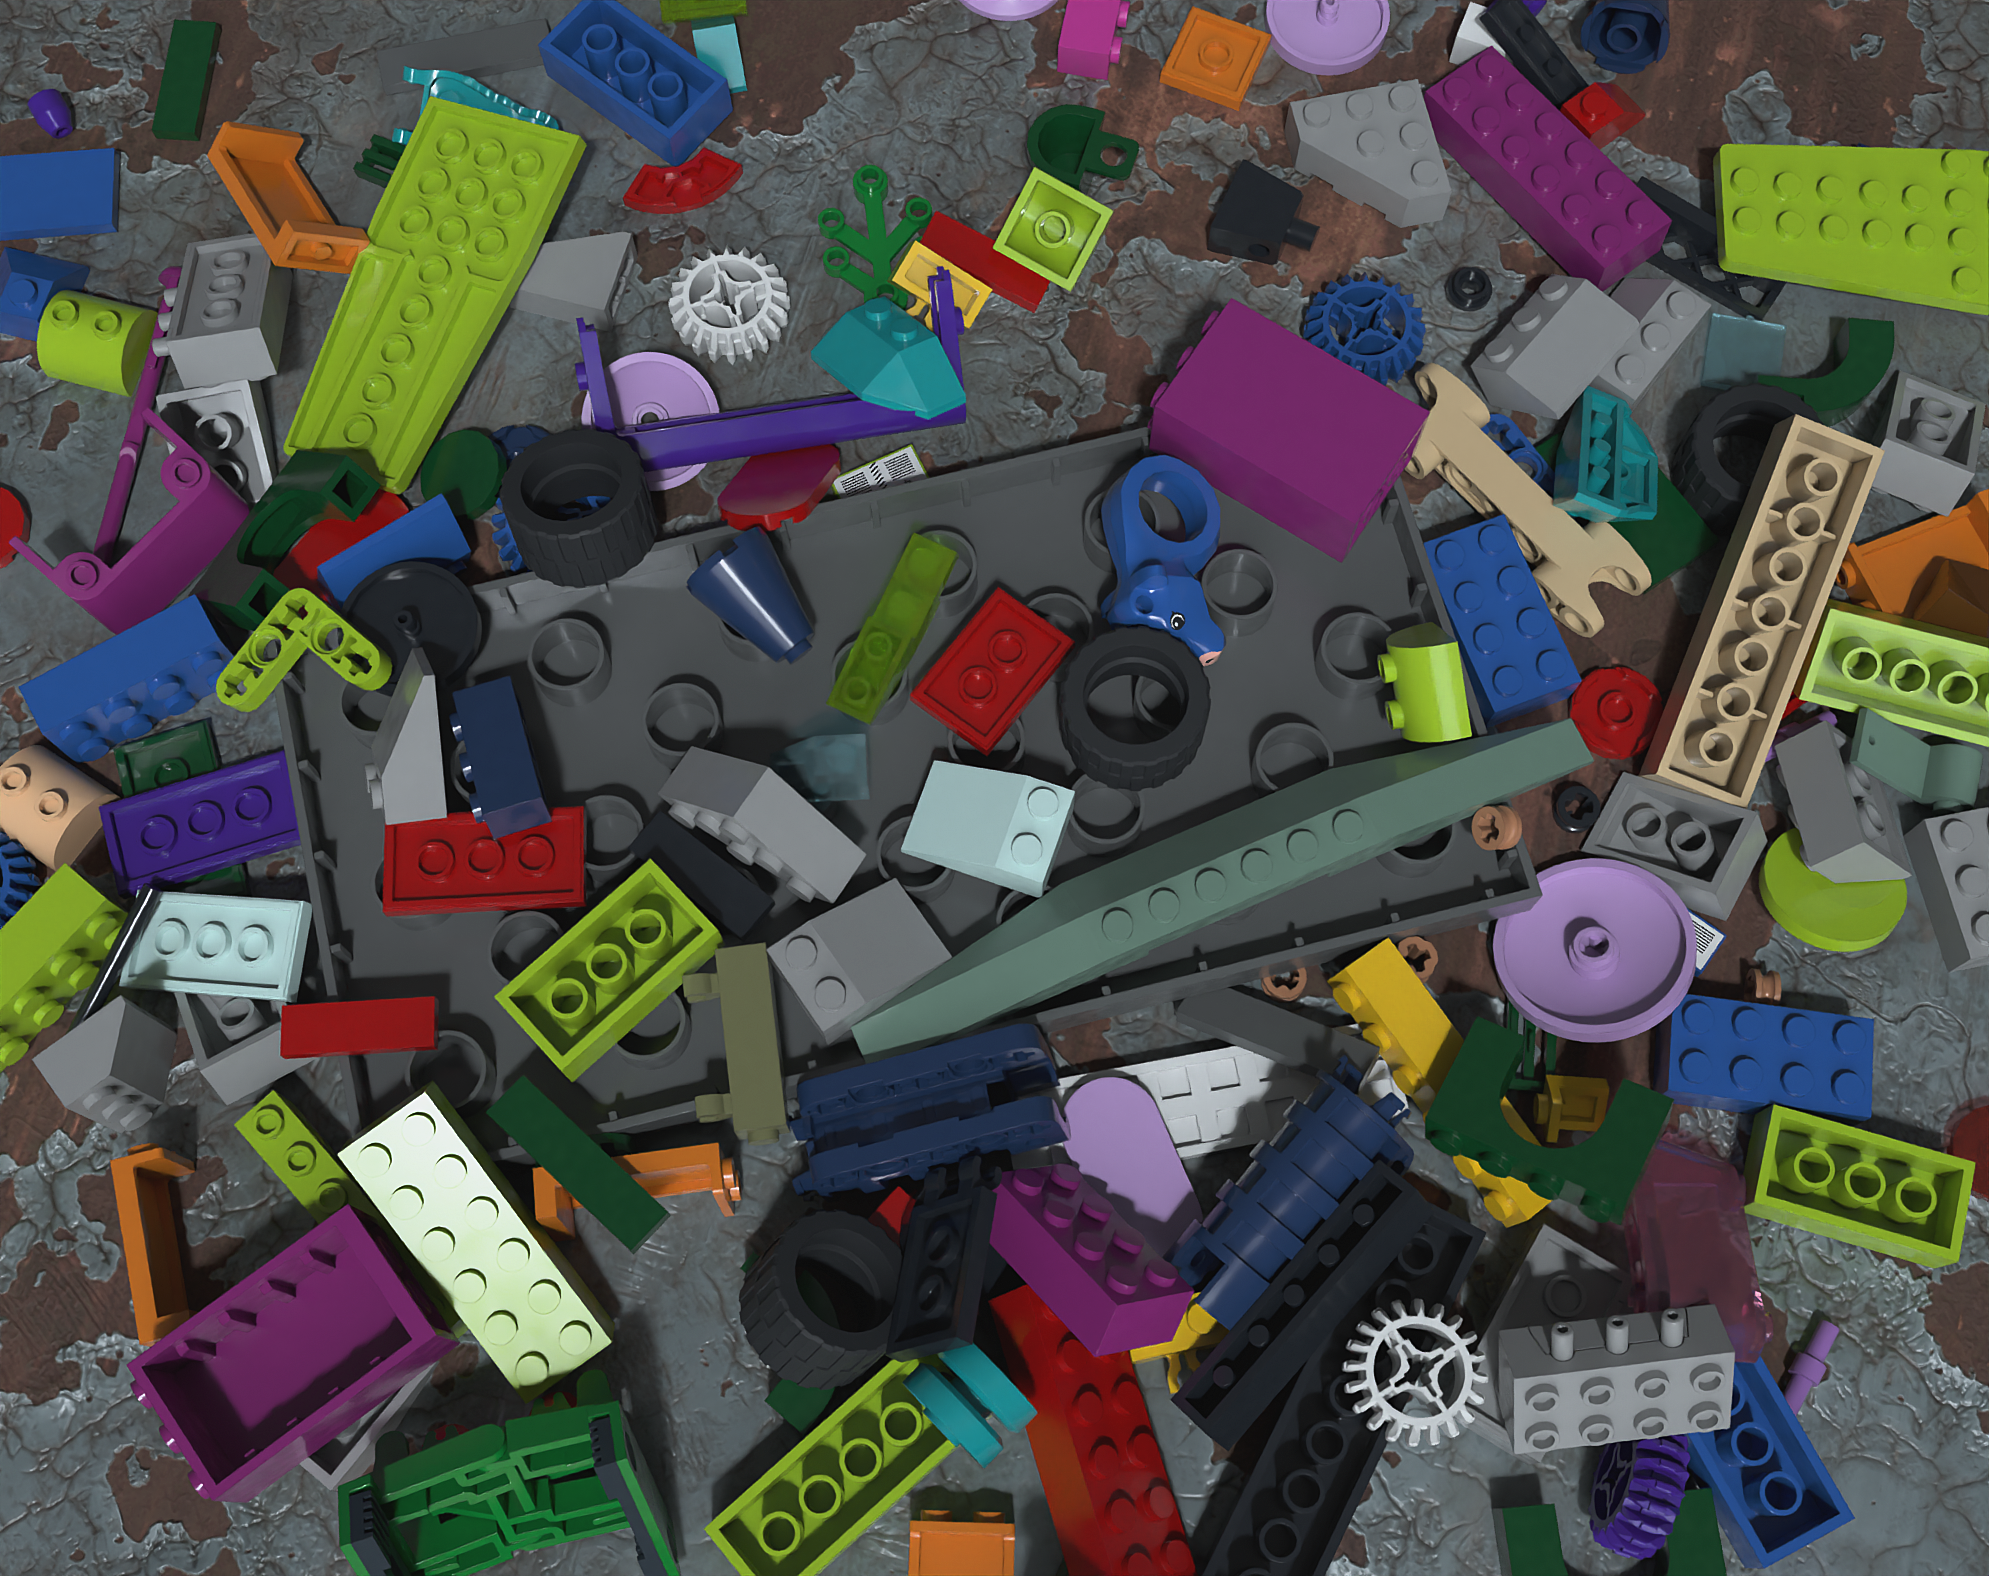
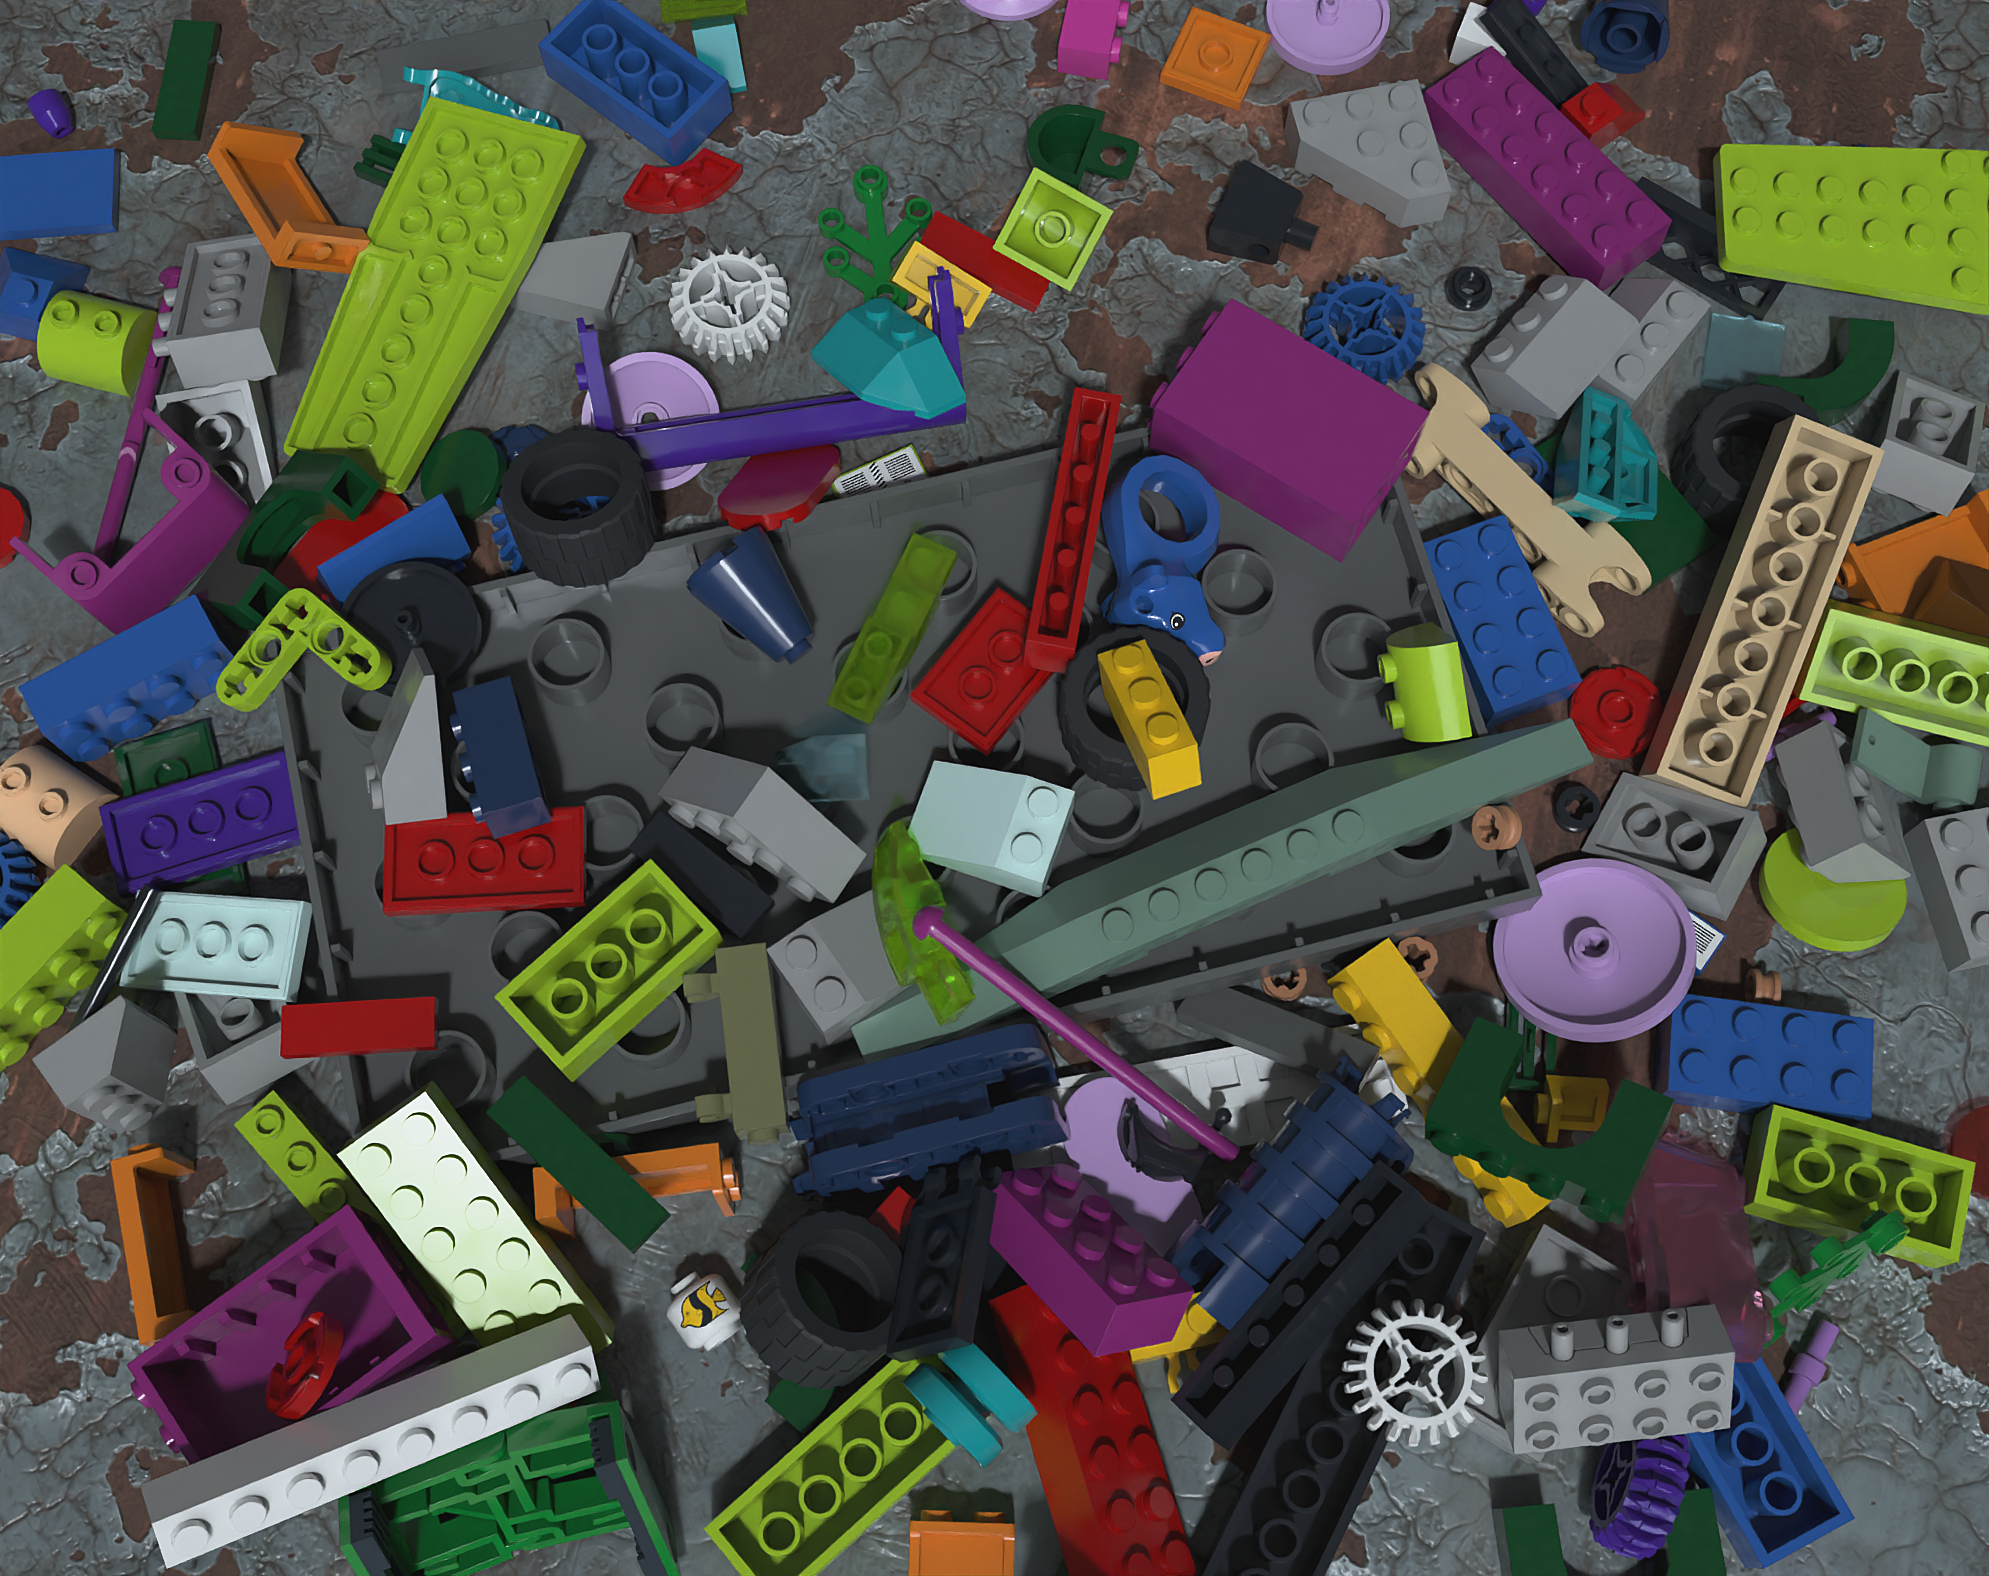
none -> white brick [140,1314,601,1569]
none -> red tile [266,1311,344,1421]
none -> white head [666,1271,741,1352]
none -> clear neon green slope [872,821,976,1026]
none -> magenta bar [912,905,1240,1164]
none -> red brick [1022,387,1122,674]
none -> yellow brick [1097,639,1202,800]
none -> black helmet [1117,1102,1232,1184]
none -> green plant [1737,1208,1910,1353]

